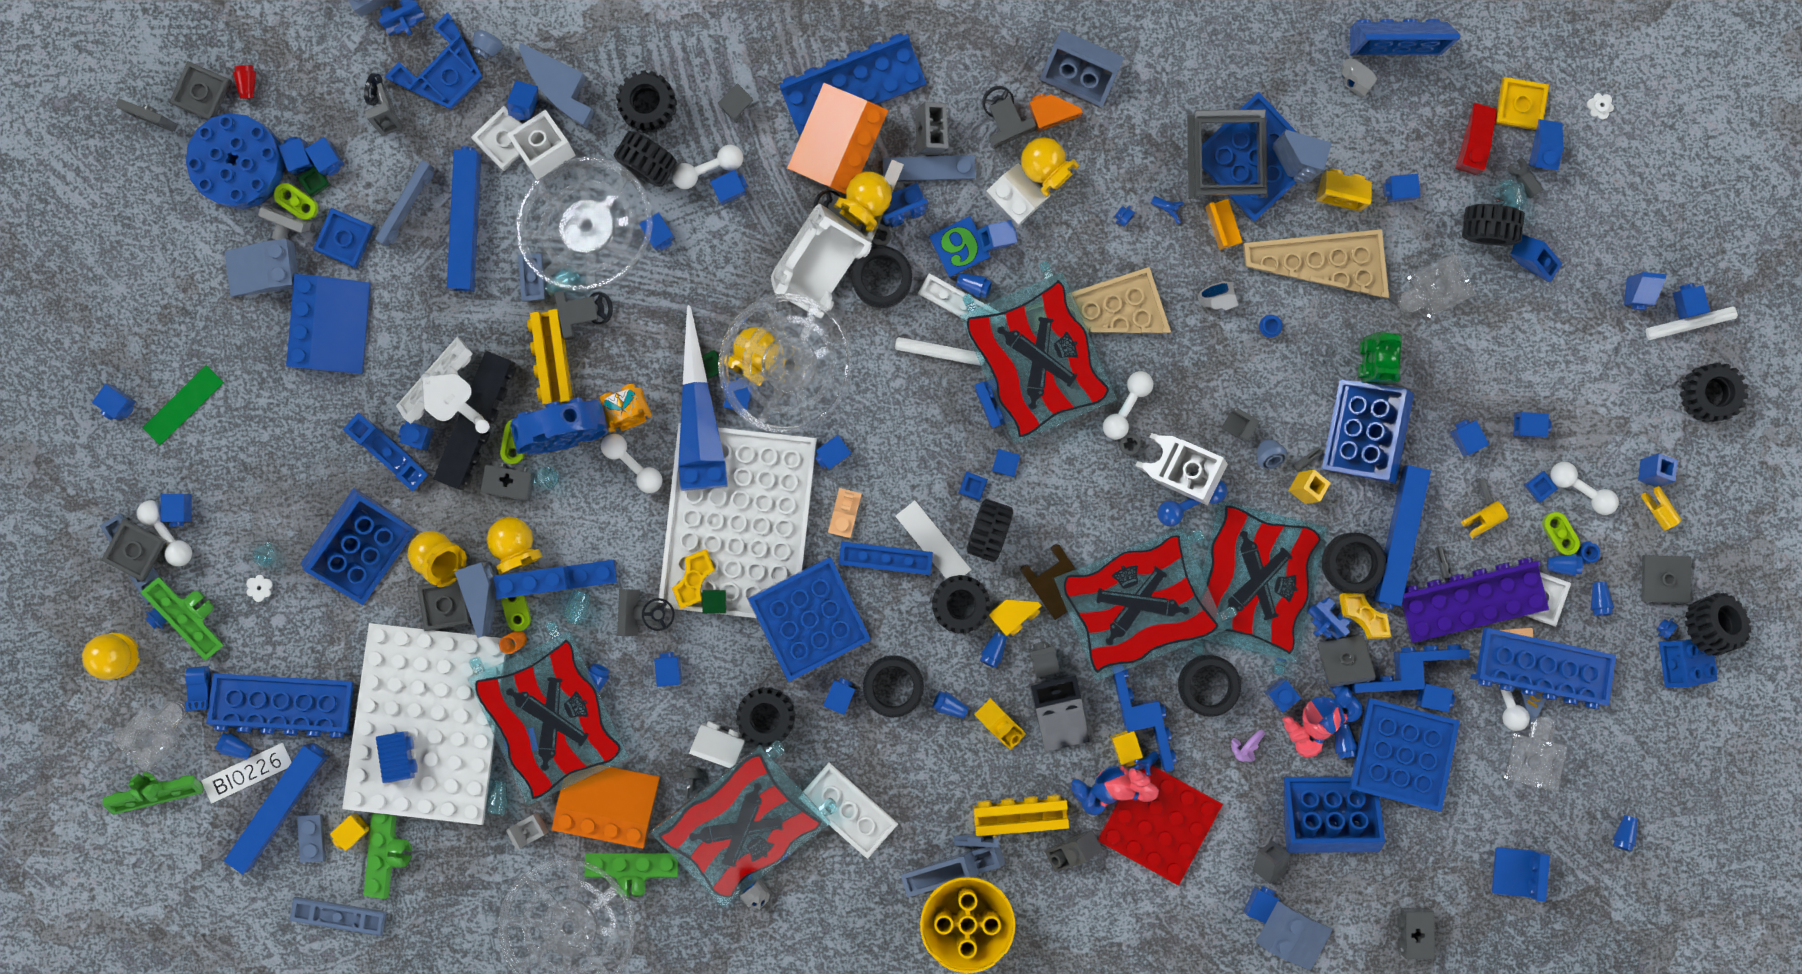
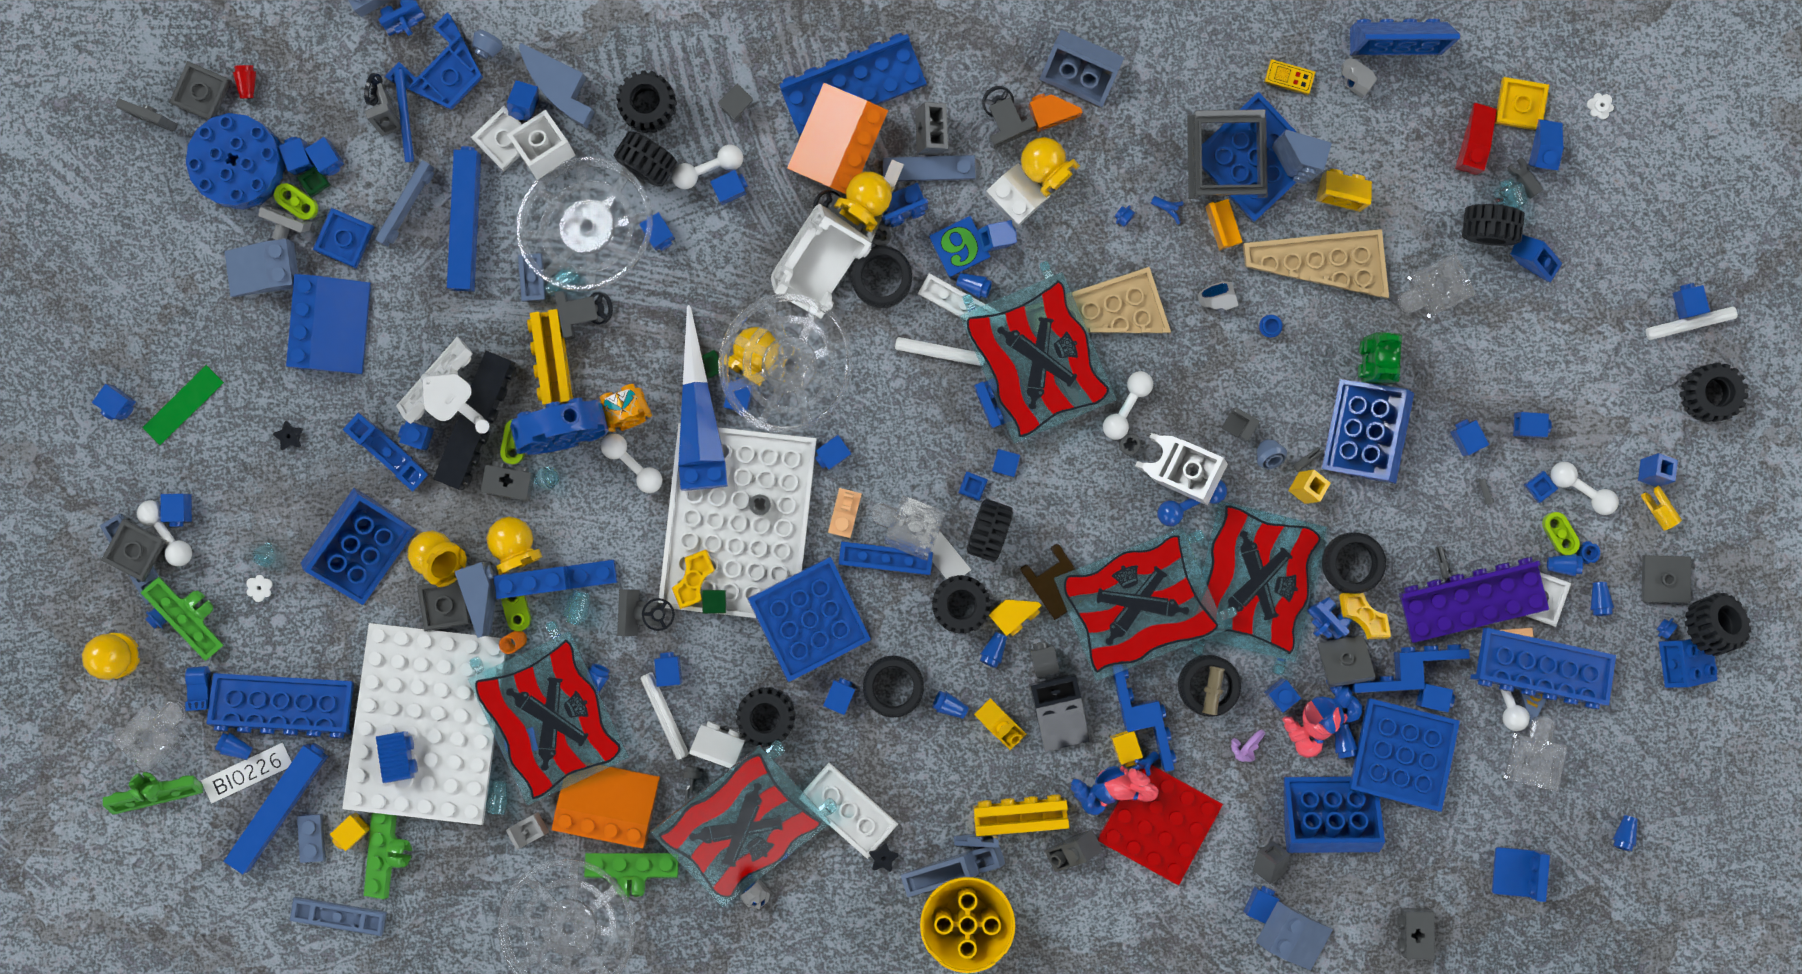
blue brick [1373,465,1431,609] -> none
blue brick [1383,174,1420,203] -> none
yellow hinge [1461,501,1508,539] -> none
slope [1624,272,1666,311] -> none
none -> black plate [273,421,303,451]
none -> blue bar [394,68,414,163]
none -> white axle [641,672,689,760]
none -> dark grey bush [749,494,771,515]
none -> black plate [869,843,899,872]
none -> clear brick [871,495,946,561]
none -> dark tan pin [1202,666,1225,715]
none -> yellow tile [1264,59,1315,95]

